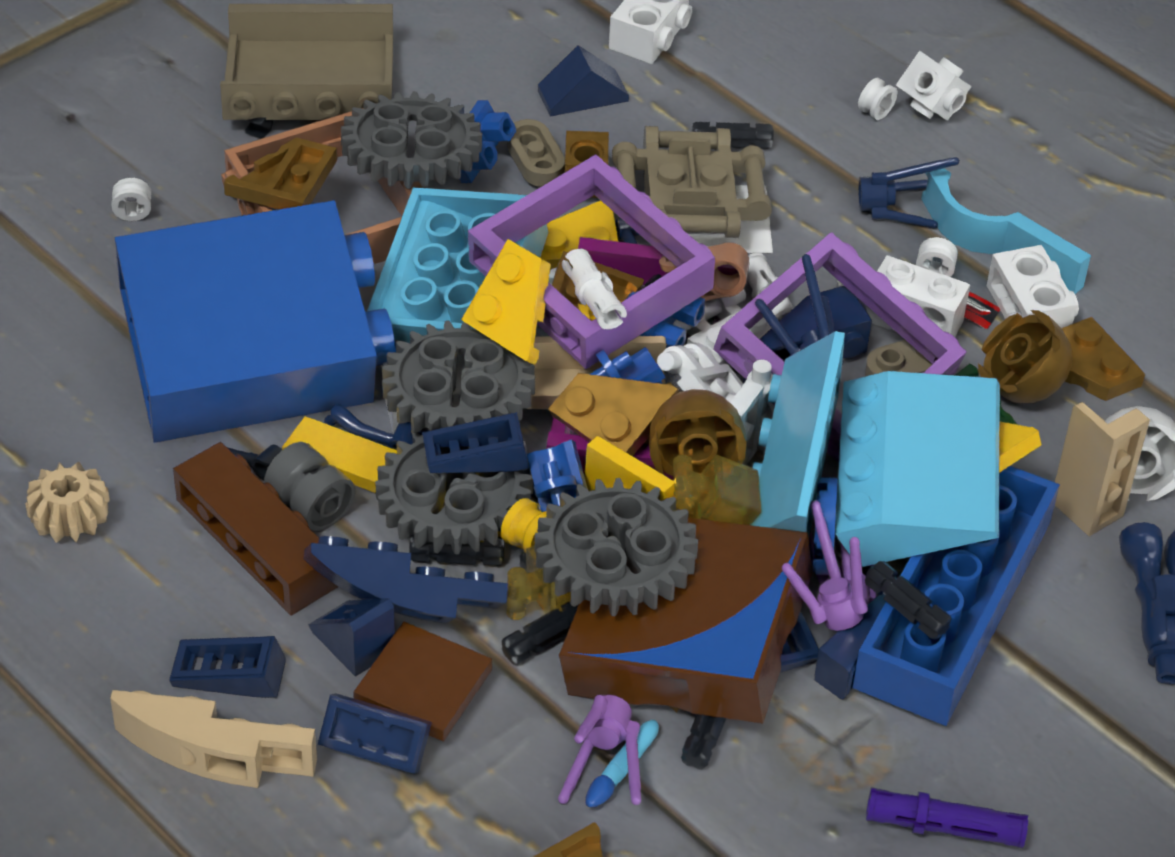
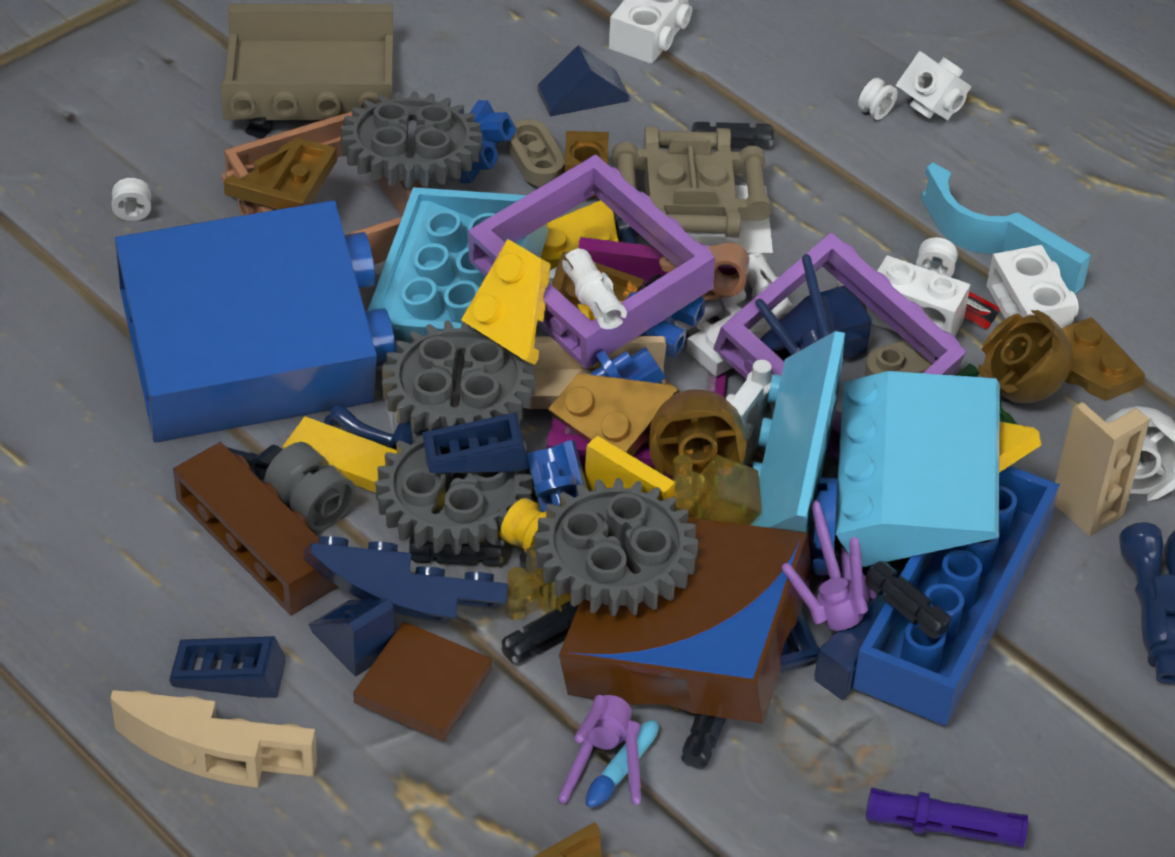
tan gear [25,462,110,543] -> none
dark blue plate [317,693,432,774] -> none
white plate [657,343,743,399] -> none
dark blue plant [858,157,960,229] -> none

